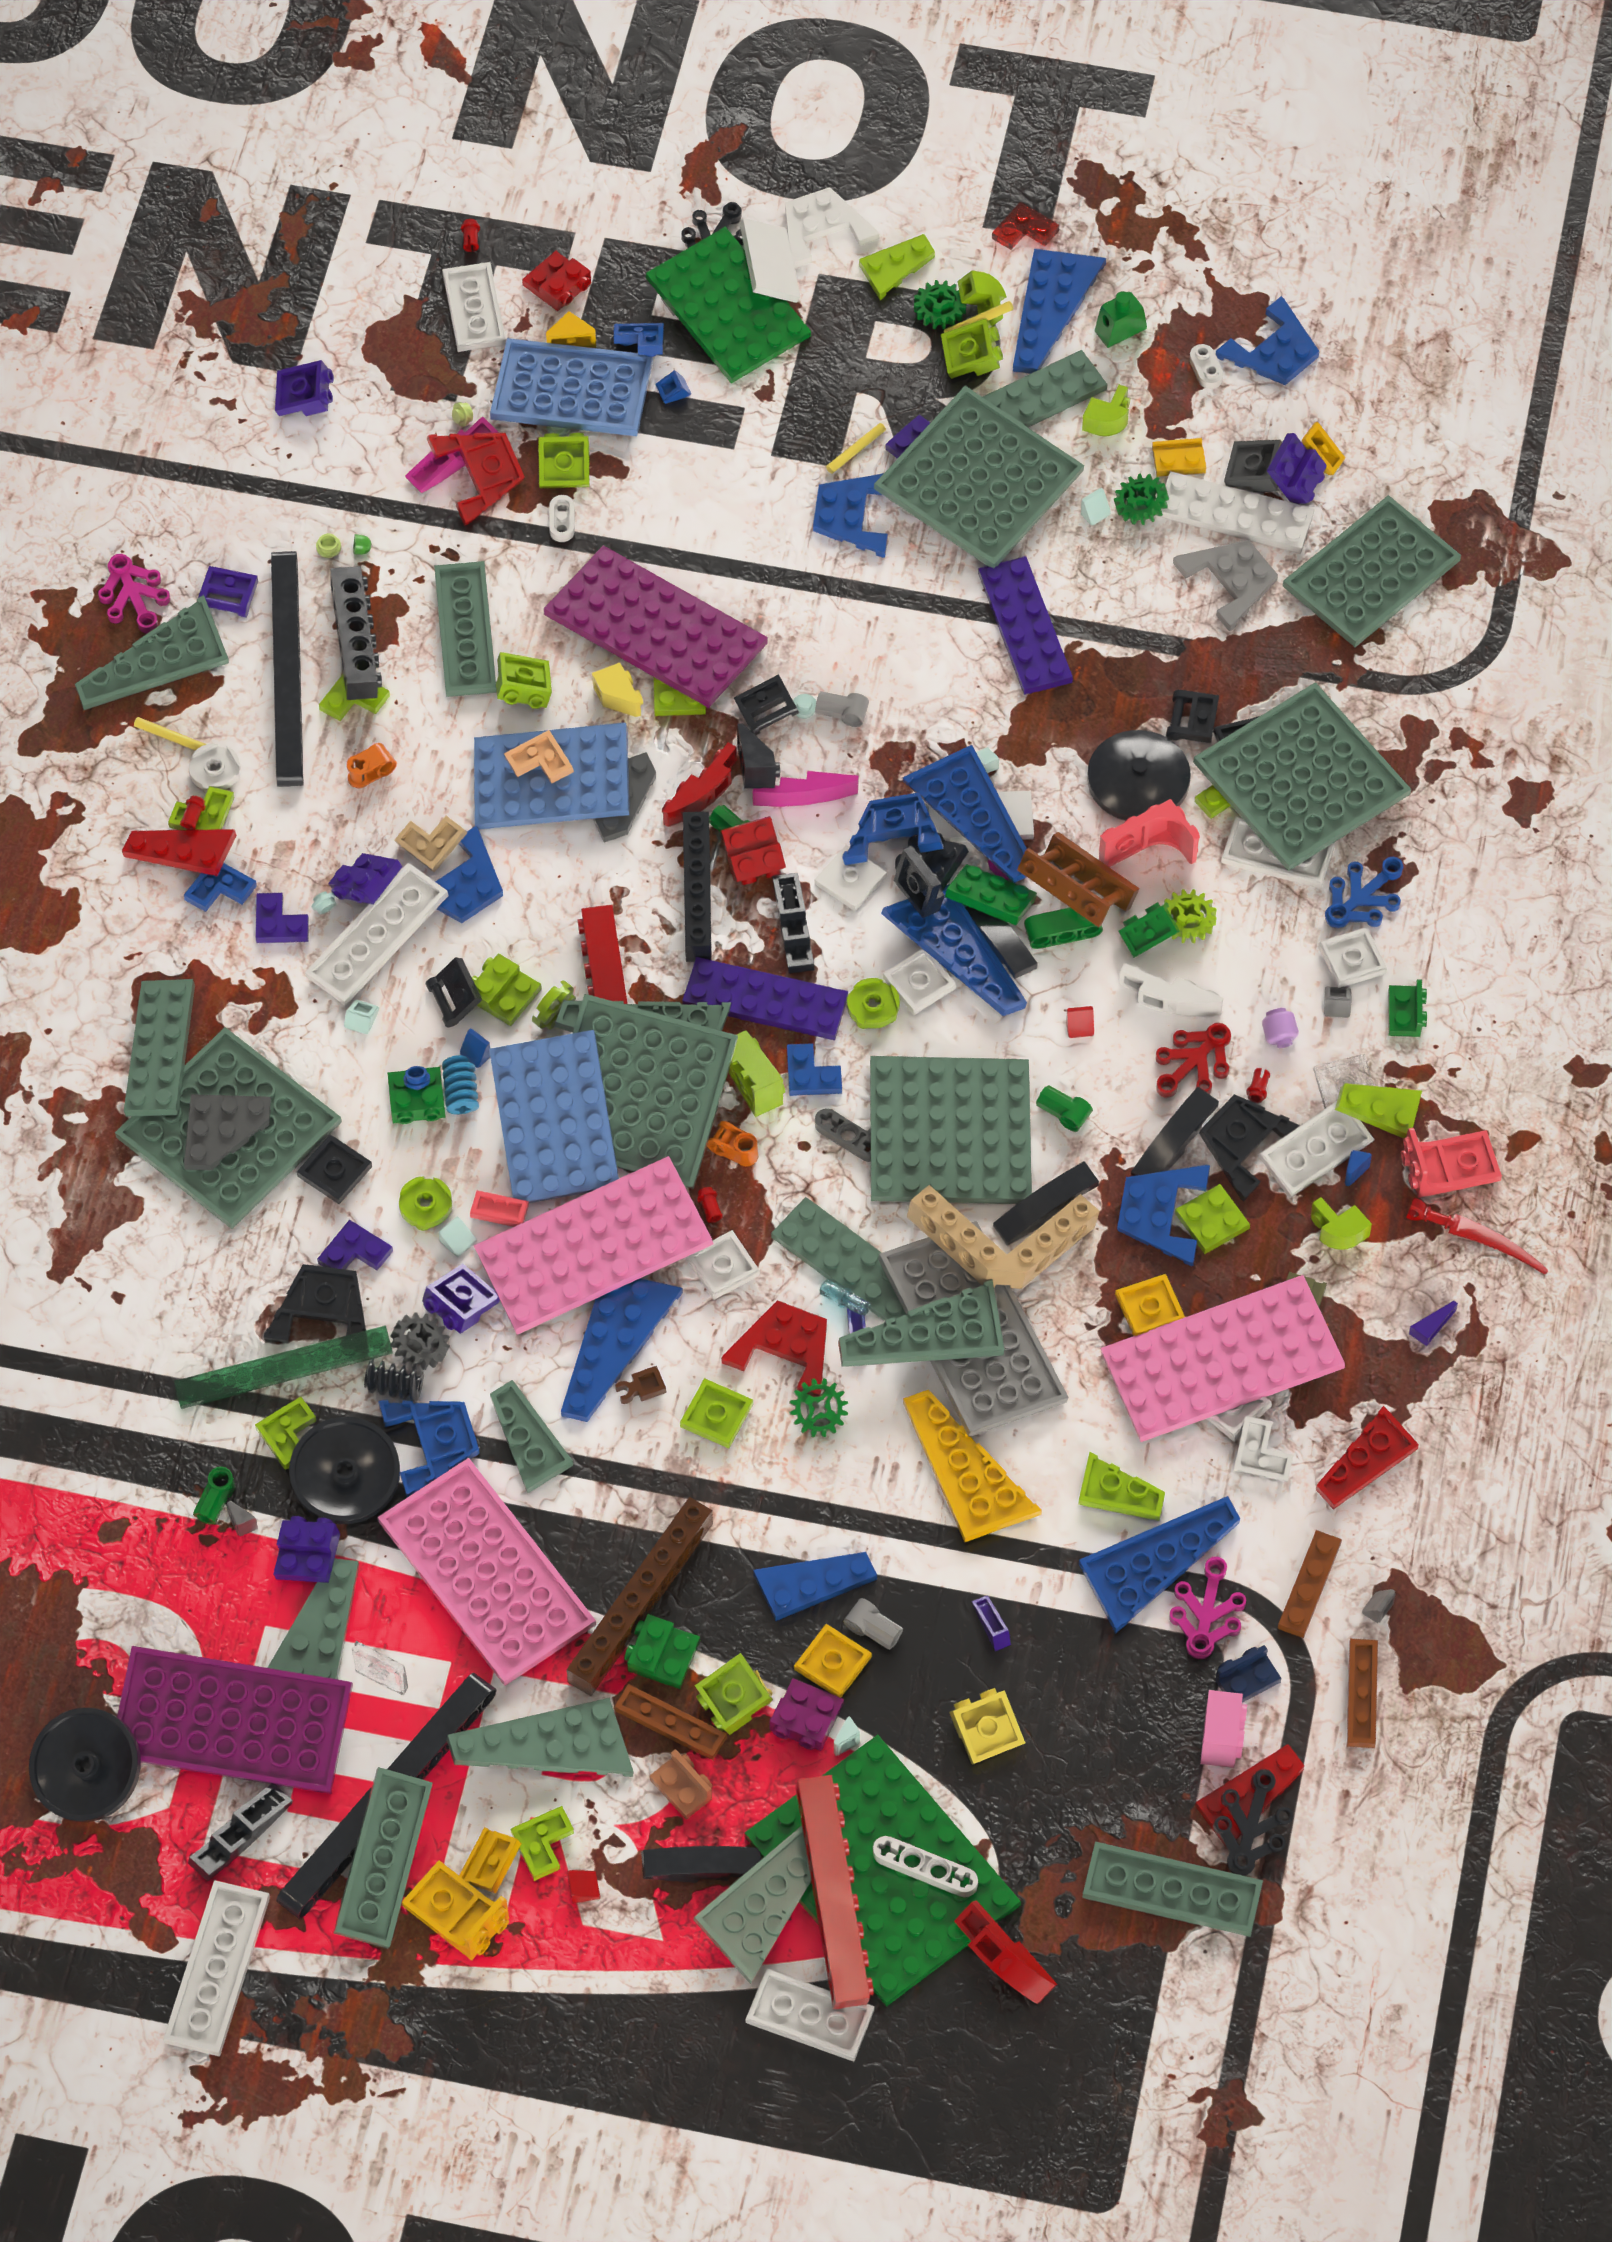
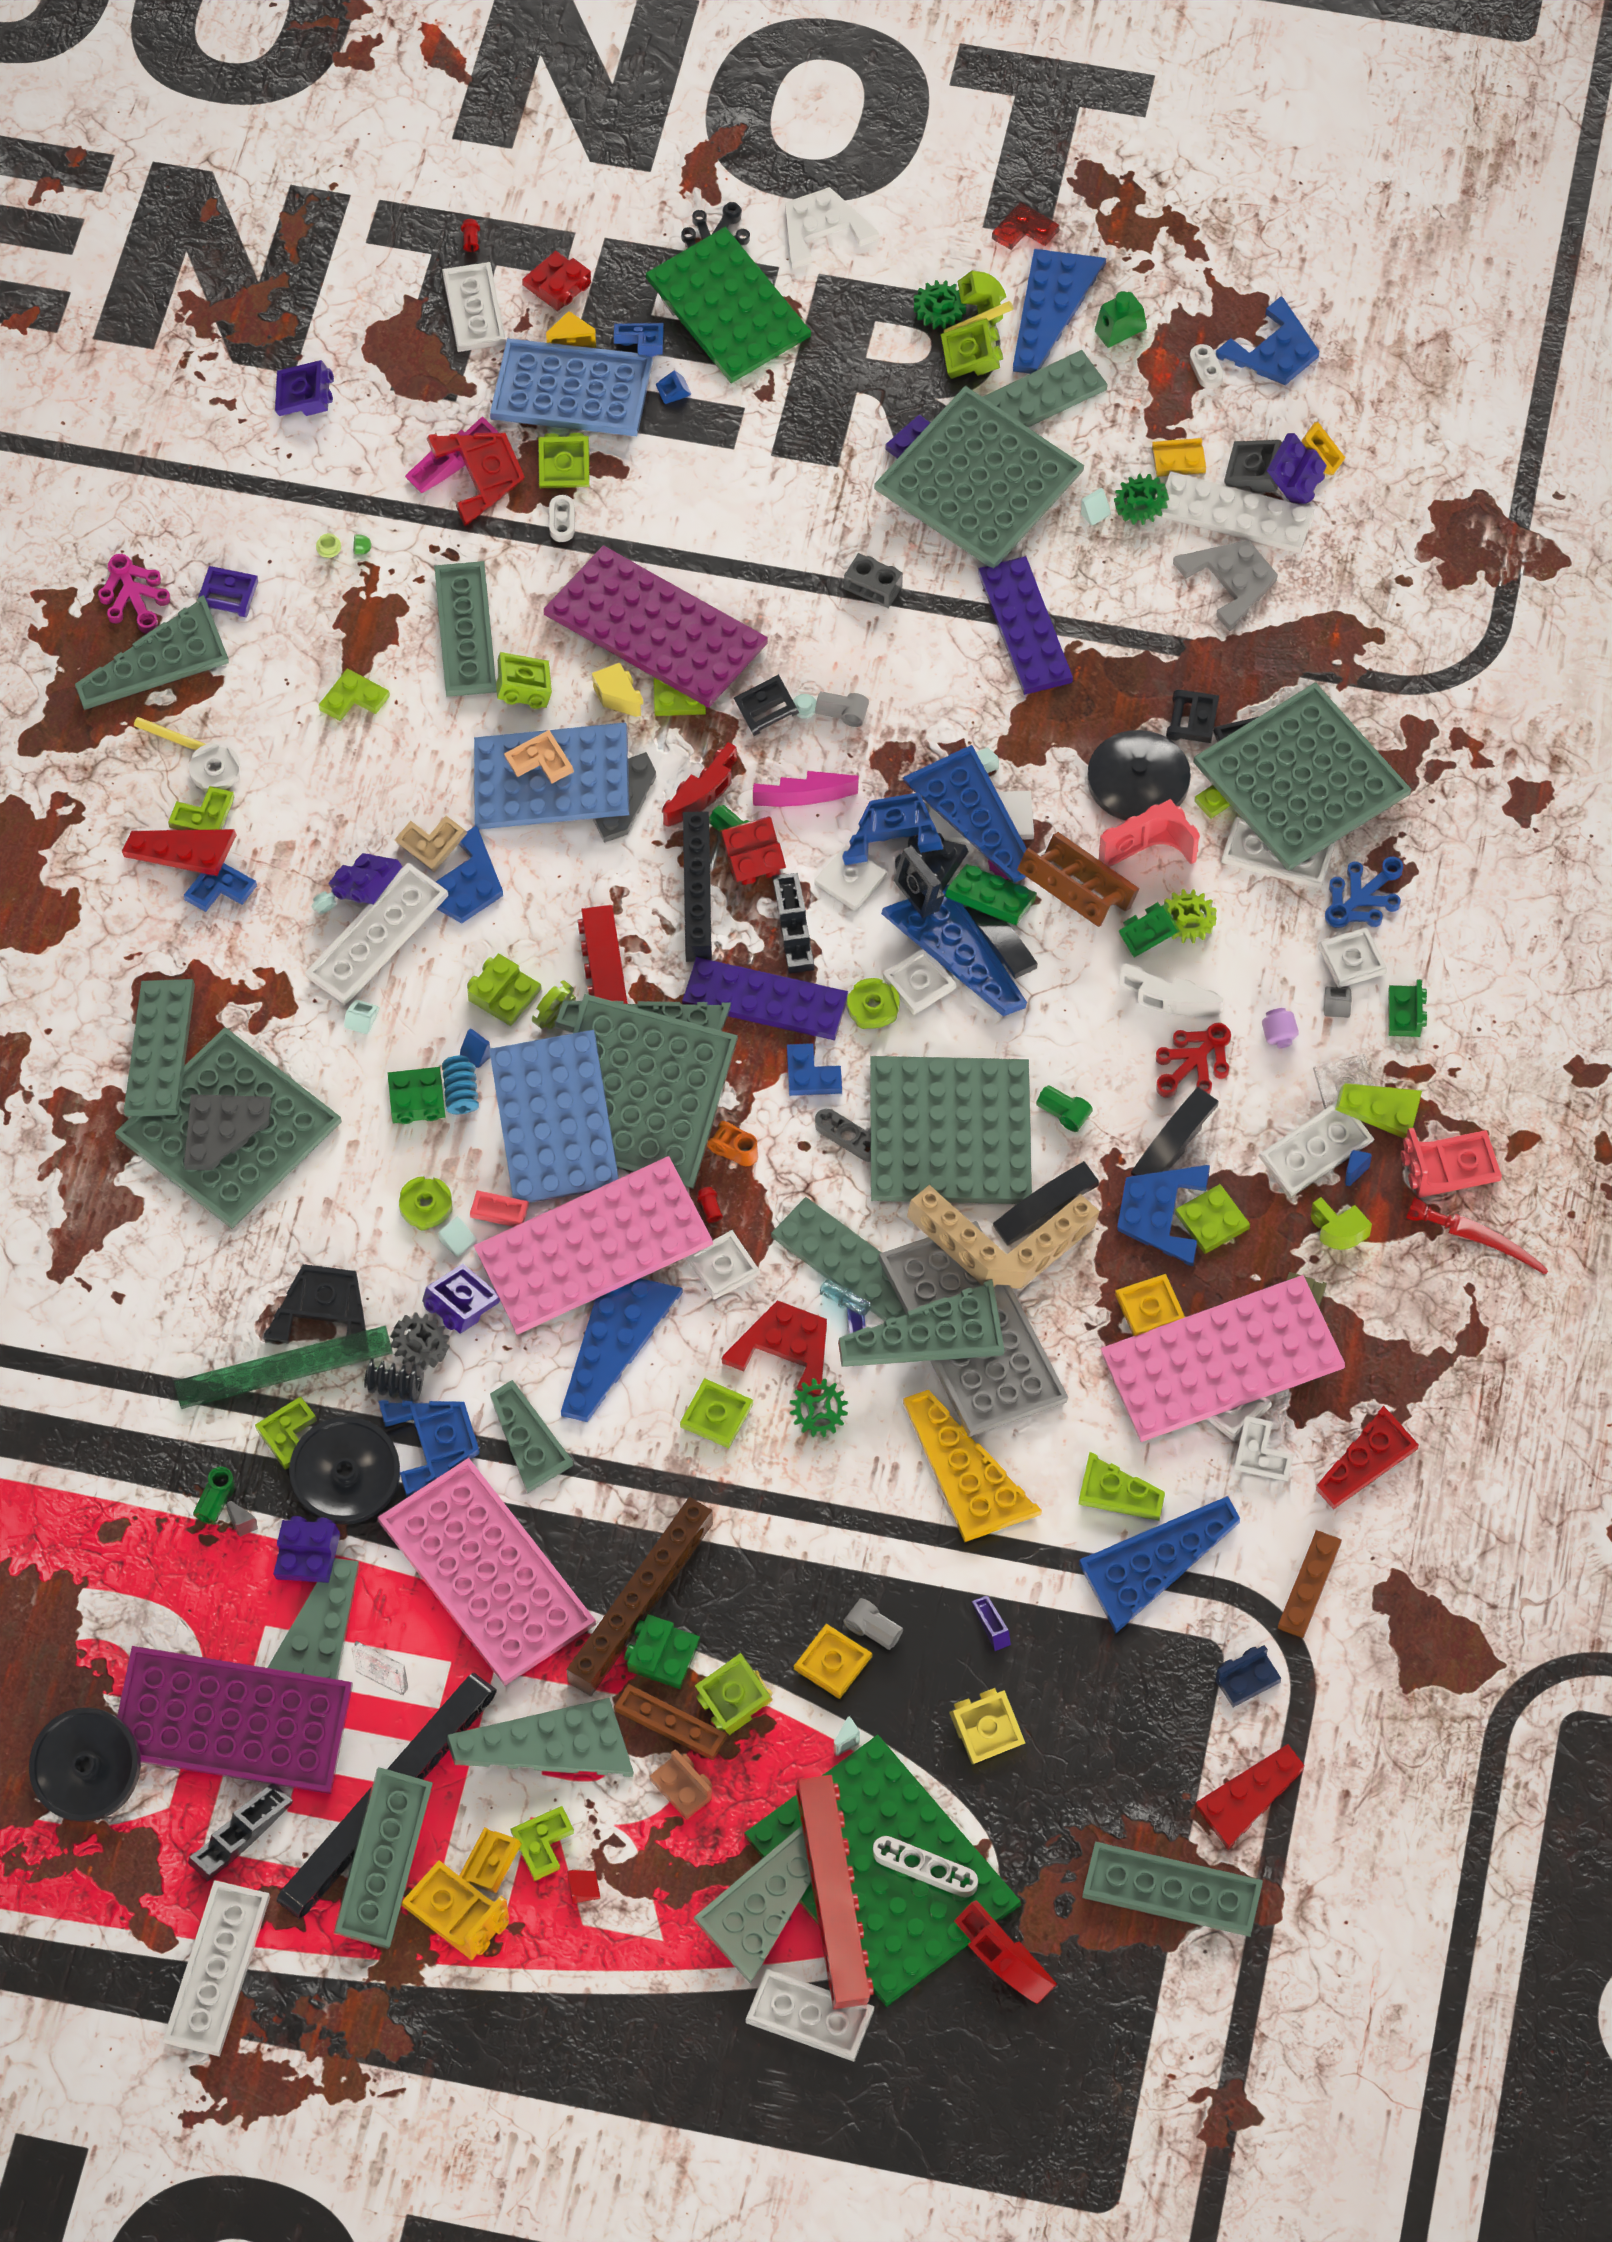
red pin [180,795,206,830] -> none
dark purple plate [255,893,309,943] -> none
black beam [271,551,304,787] -> none
black plate [297,1134,373,1204] -> none
dark purple plate [317,1219,393,1271] -> none
black brick [330,566,382,700] -> none
orange piece [347,743,397,788] -> none
blue plate [403,1066,430,1090] -> none
black plate [425,957,482,1028] -> none
yellowish green plate [452,402,473,427] -> none
reddish brown plate [615,1365,667,1404] -> none
black slope [641,1846,761,1883] -> none
lime wedge [728,1030,786,1117] -> none
black slope [737,723,780,789] -> none
white tile [739,218,801,303] -> none
blue wing [753,1552,877,1621] -> none
magenta plate [770,1678,844,1751] -> none
blue wing [813,473,888,558] -> none
light yellow bar [826,423,886,474] -> none
lime wing [859,234,935,300] -> none
green beam [1024,908,1103,949] -> none
slope [1066,1006,1094,1038] -> none
lime brick [1082,384,1131,436] -> none
dark pink plant [1169,1557,1246,1659] -> none
black wing [1199,1094,1301,1202] -> none
bright pink brick [1200,1690,1247,1768] -> none
black plant [1213,1769,1293,1876] -> none
red pin [1246,1068,1271,1103] -> none
sand green plate [1283,495,1461,647] -> none
dark orange plate [1347,1638,1378,1748] -> none
flat silver slope [1362,1589,1396,1623] -> none
dark purple piece [1409,1301,1458,1346] -> none
none -> dark grey brick [844,553,903,609]

